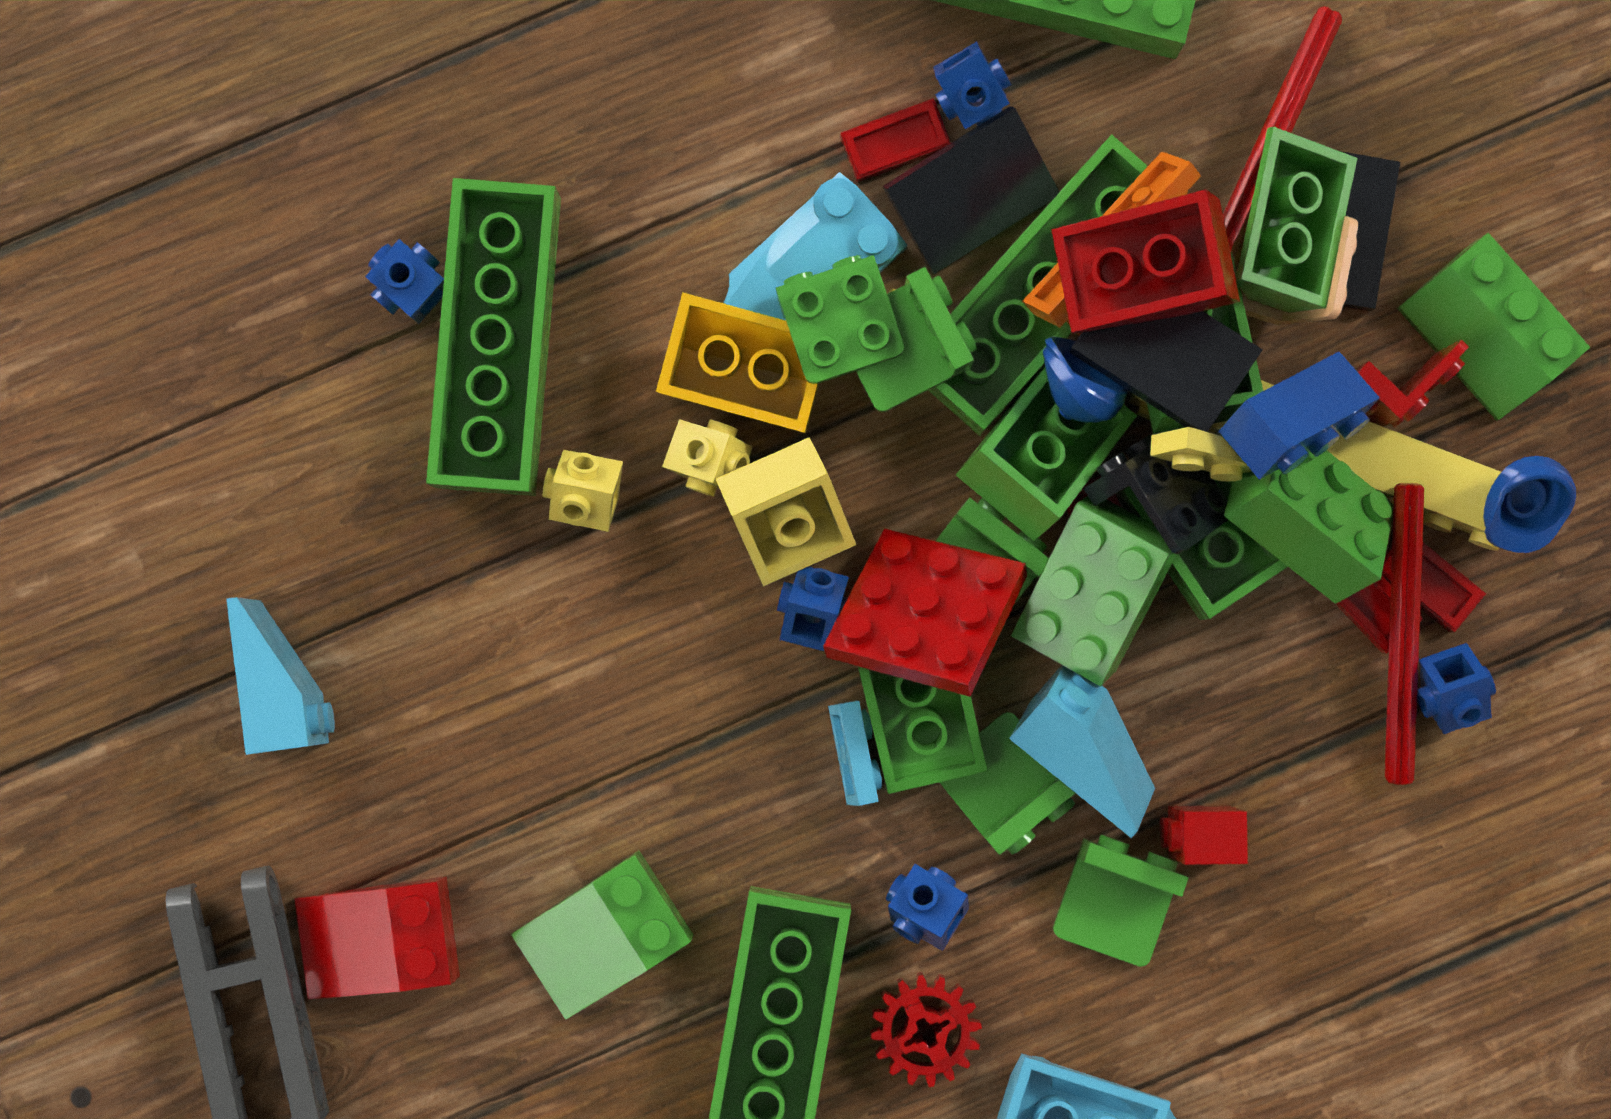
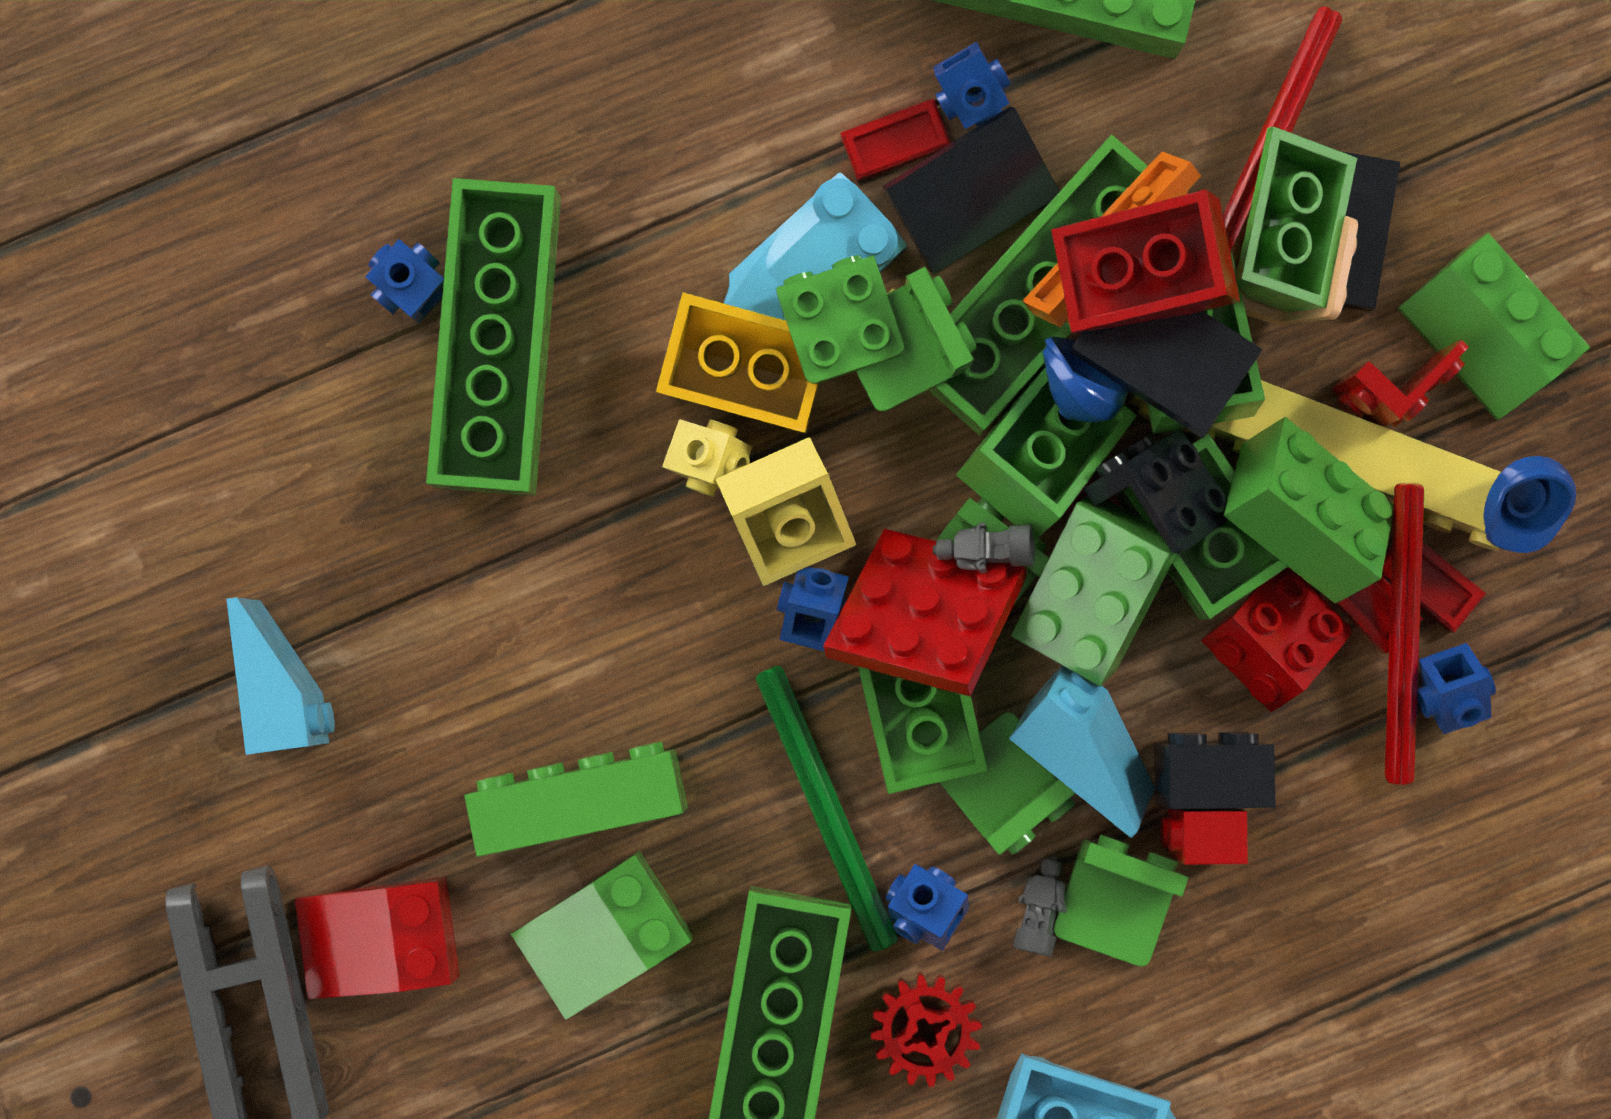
light yellow brick [542,449,623,532] -> none
medium azure plate [828,701,882,806] -> none
light yellow plate [1150,427,1251,482] -> none
blue brick [1218,352,1380,480] -> none
none -> bright green brick [464,741,688,857]
none -> green axle [756,666,897,952]
none -> dark grey piece [933,522,1035,573]
none -> dark grey piece [1012,856,1067,957]
none -> black brick [1154,732,1276,809]
none -> red bracket [1201,567,1351,713]

